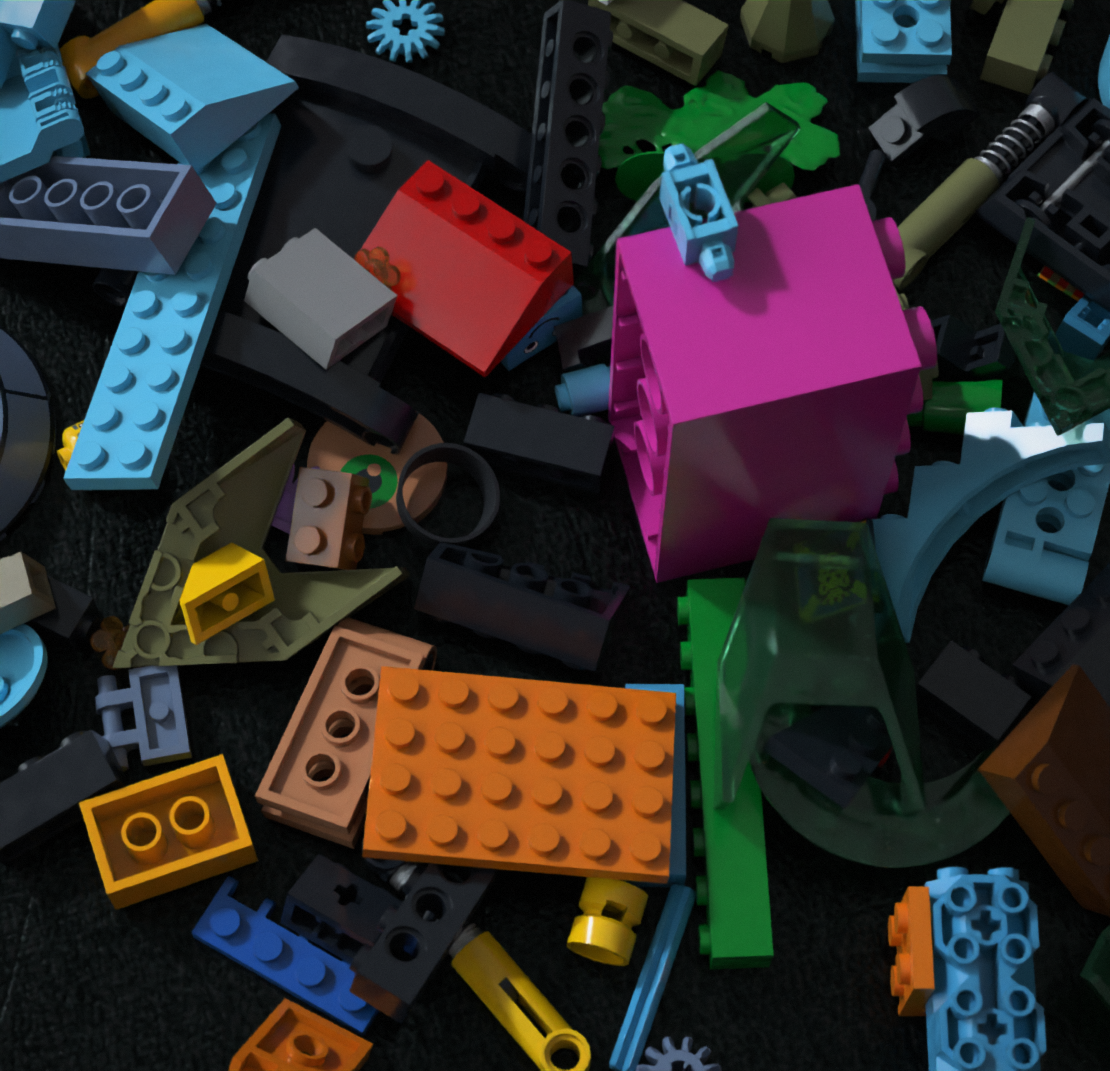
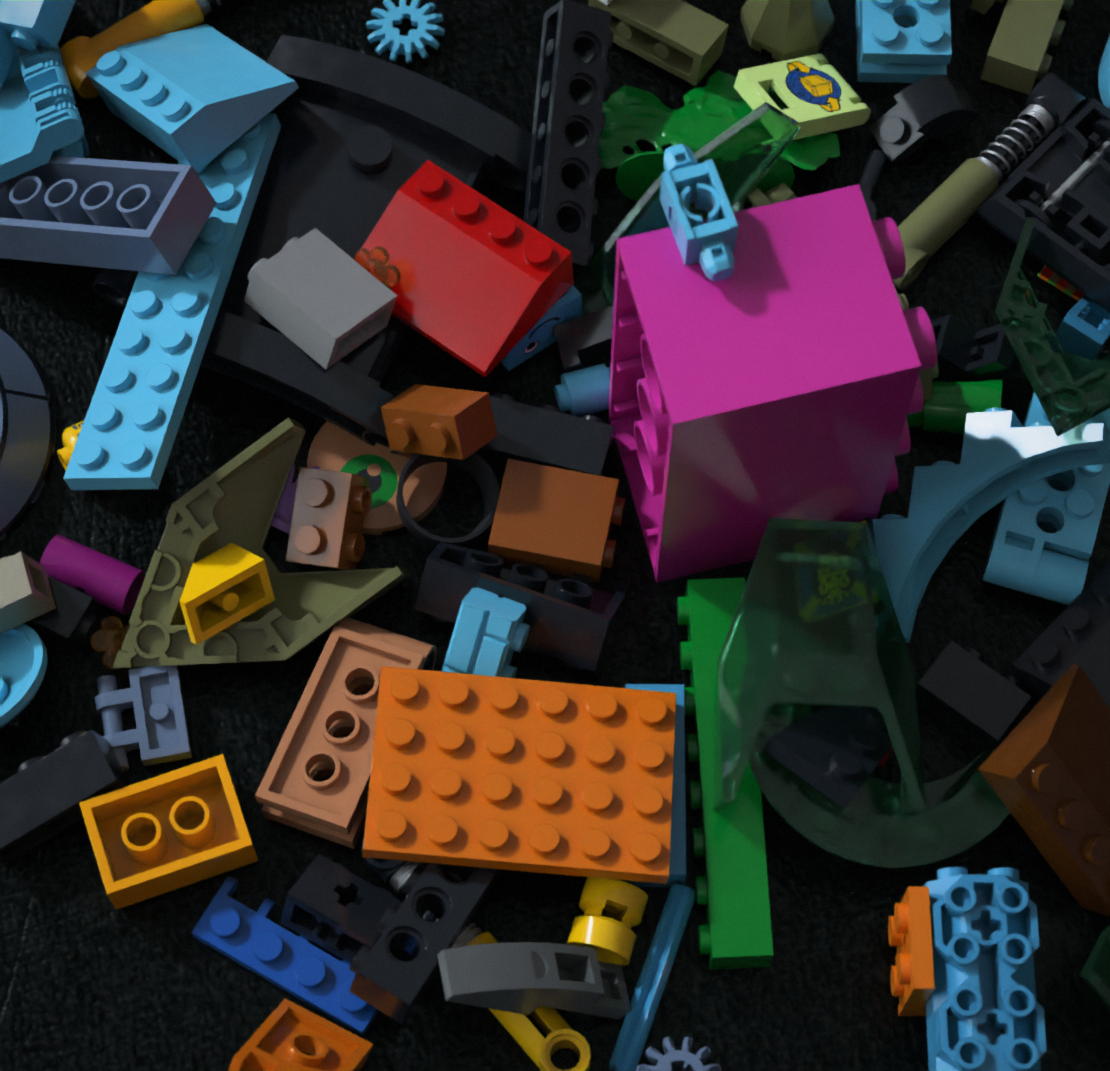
none -> magenta pin [40,535,146,615]
none -> dark orange brick [381,384,498,460]
none -> dark grey slope [437,942,632,1020]
none -> medium azure brick [441,587,530,678]
none -> dark orange brick [488,459,626,583]
none -> yellowish green container [734,54,871,143]

